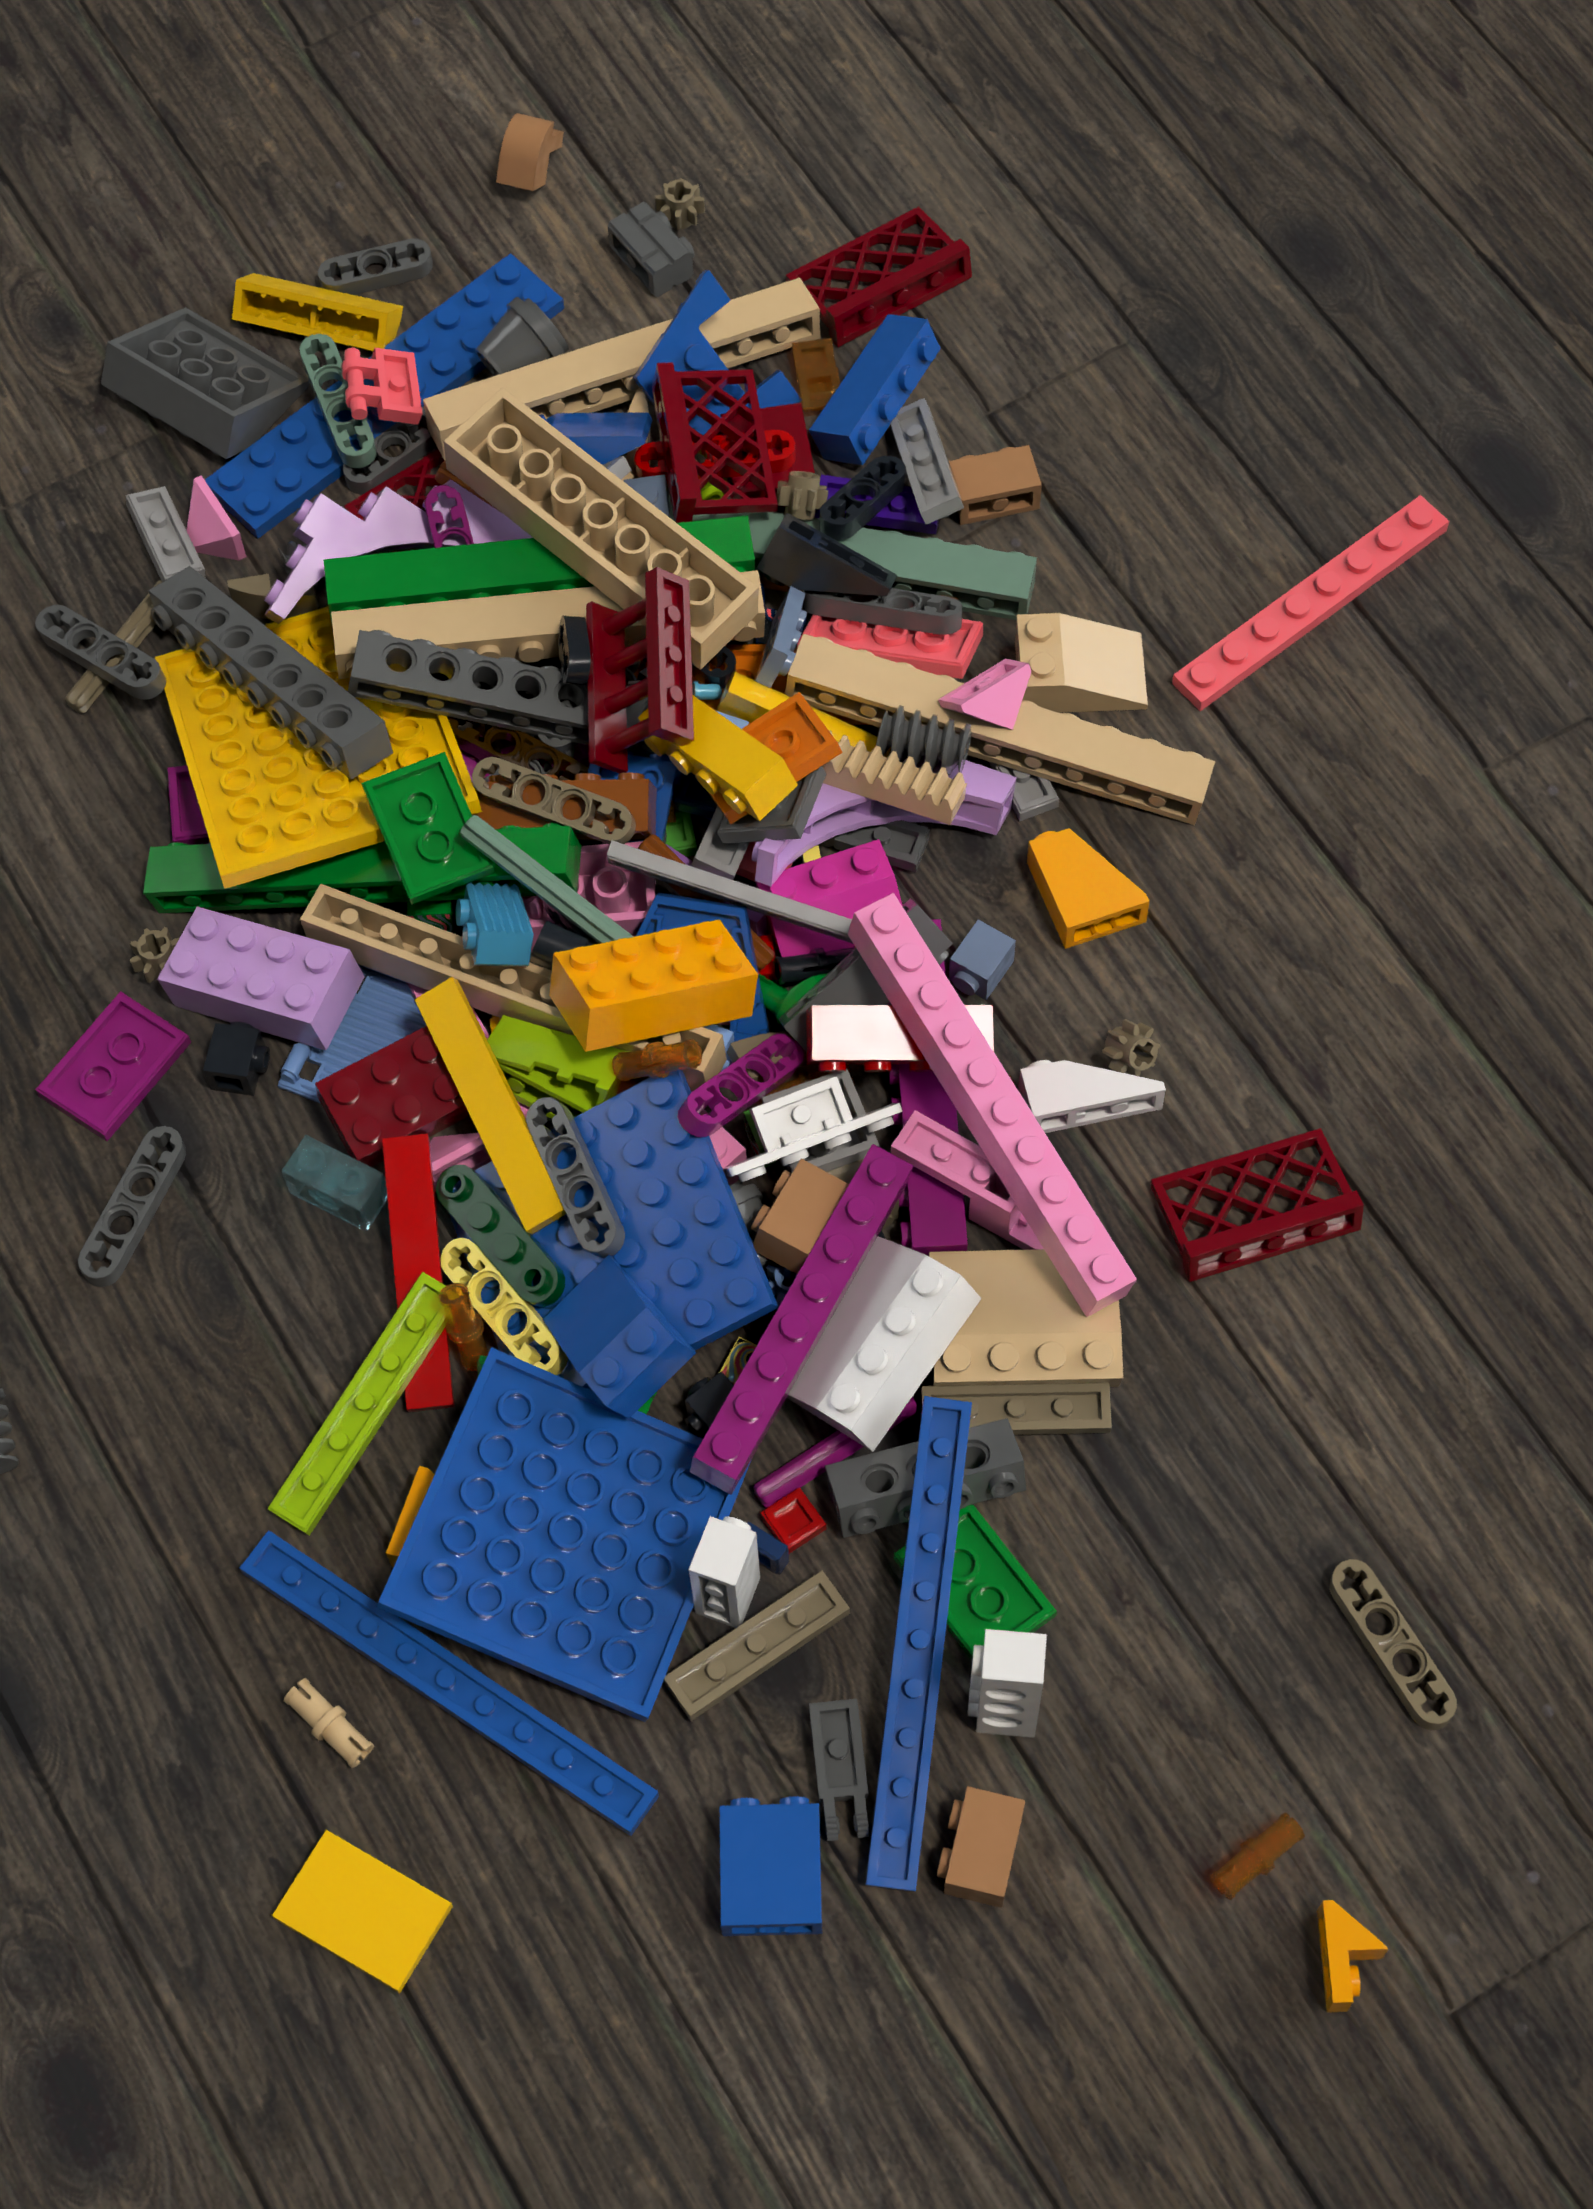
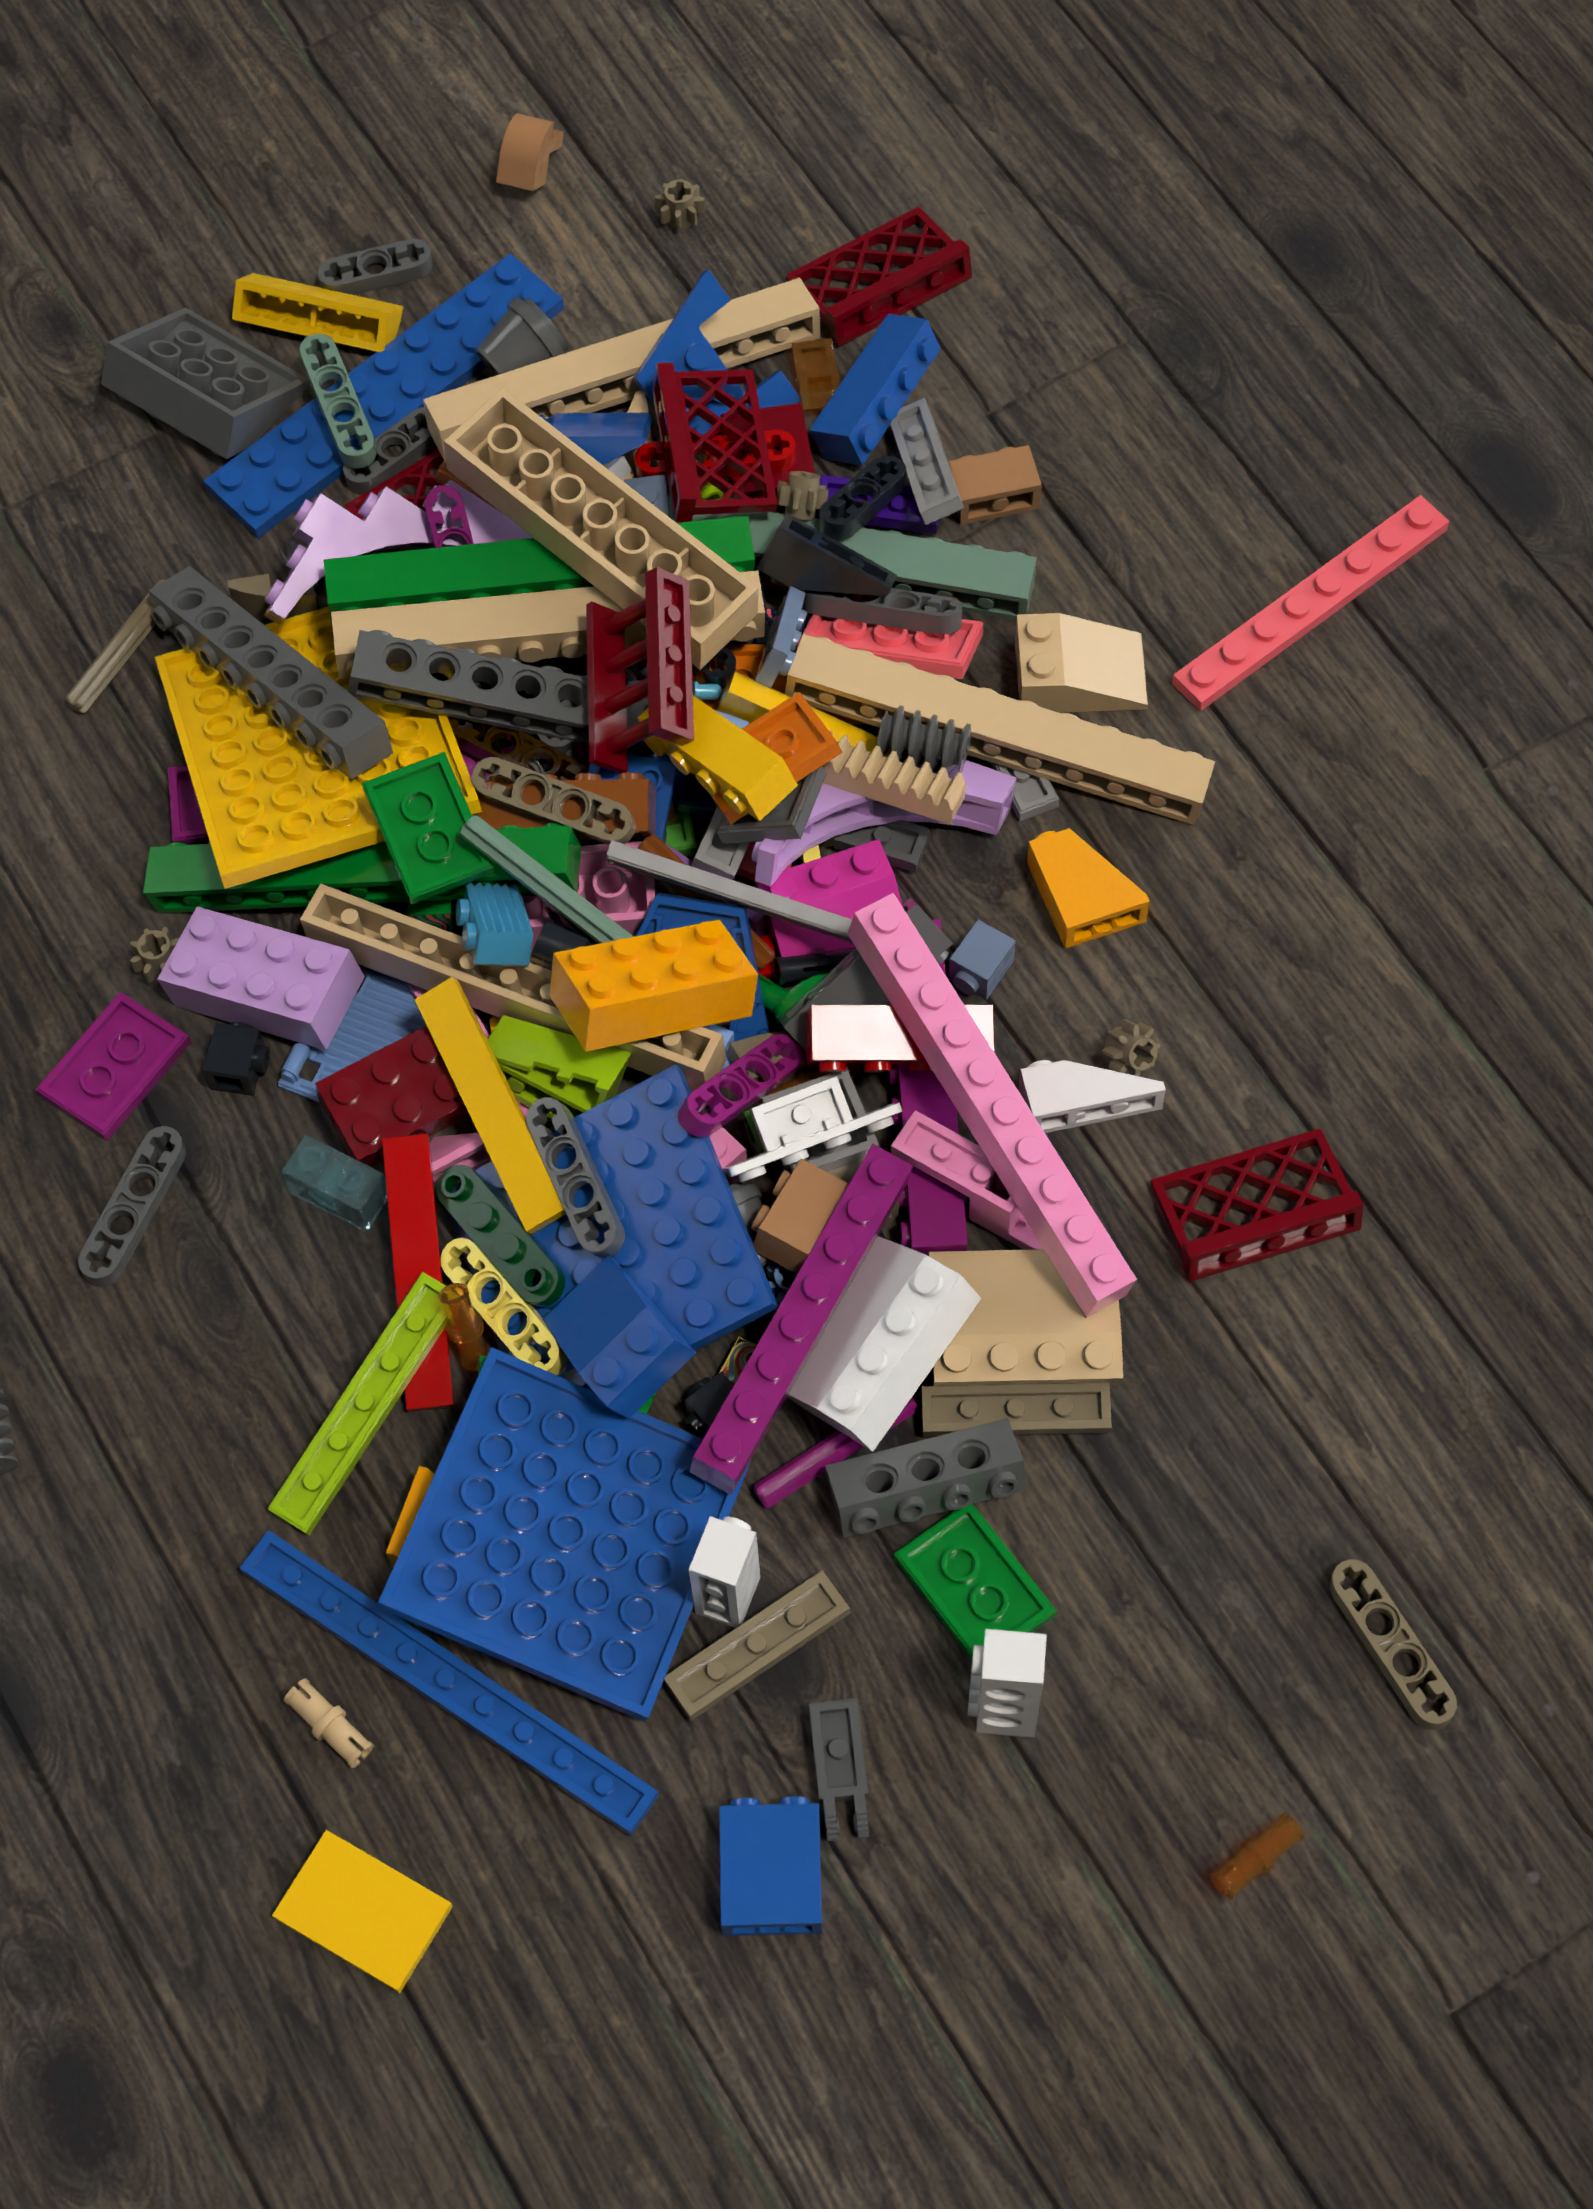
dark grey beam [35,605,166,700] -> none
light grey tile [126,486,205,582] -> none
bright pink slope [187,475,246,560] -> none
coral plate [341,348,423,425] -> none
black beam [558,615,591,685] -> none
dark grey brick [607,201,695,298] -> none
clear orange pin [613,1039,702,1081] -> none
dark blue tile [747,1521,789,1575] -> none
red tile [761,1487,827,1554] -> none
blue plate [865,1396,972,1892] -> none
medium nougat brick [937,1786,1026,1908] -> none
bright pink slope [938,659,1032,730] -> none
light orange slope [1317,1900,1388,2012] -> none

